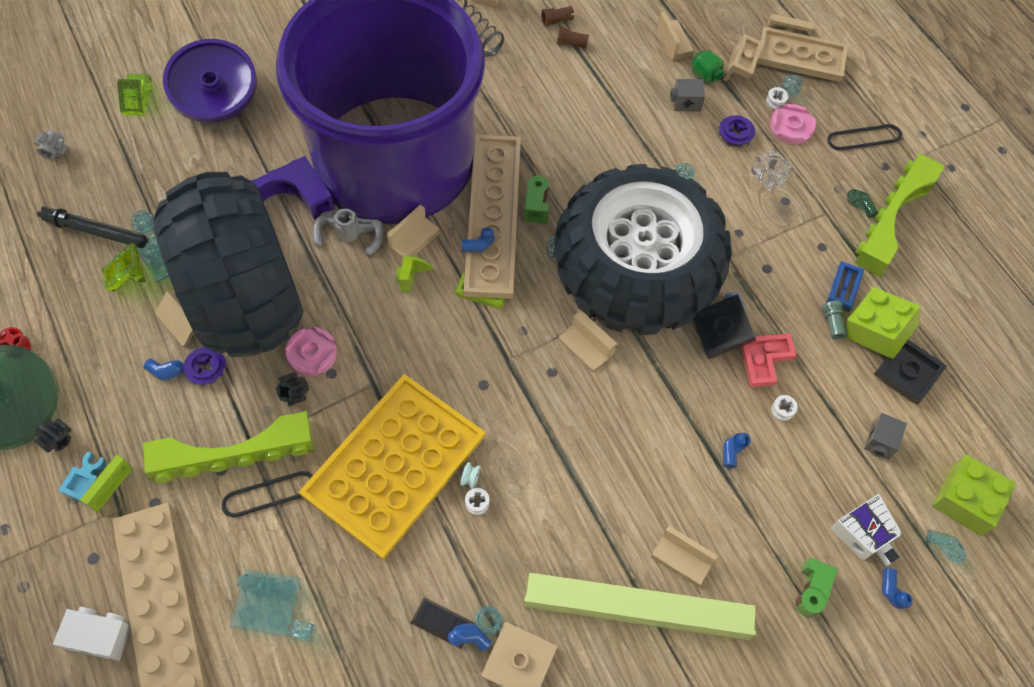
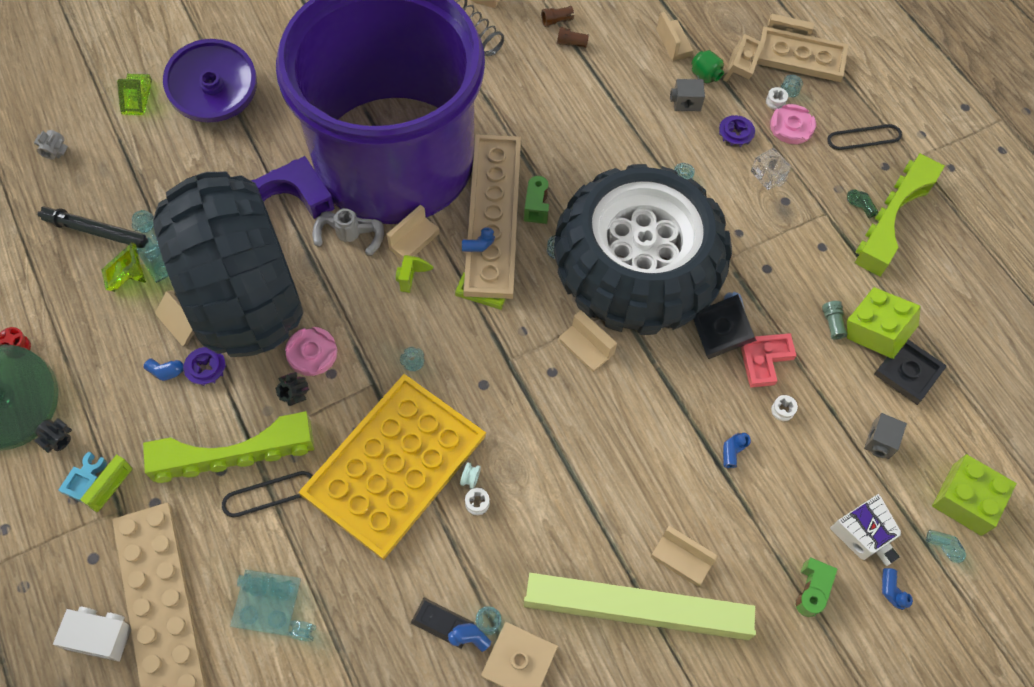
blue tile [826,261,864,312] -> none
none -> clear light blue plate [400,347,424,371]

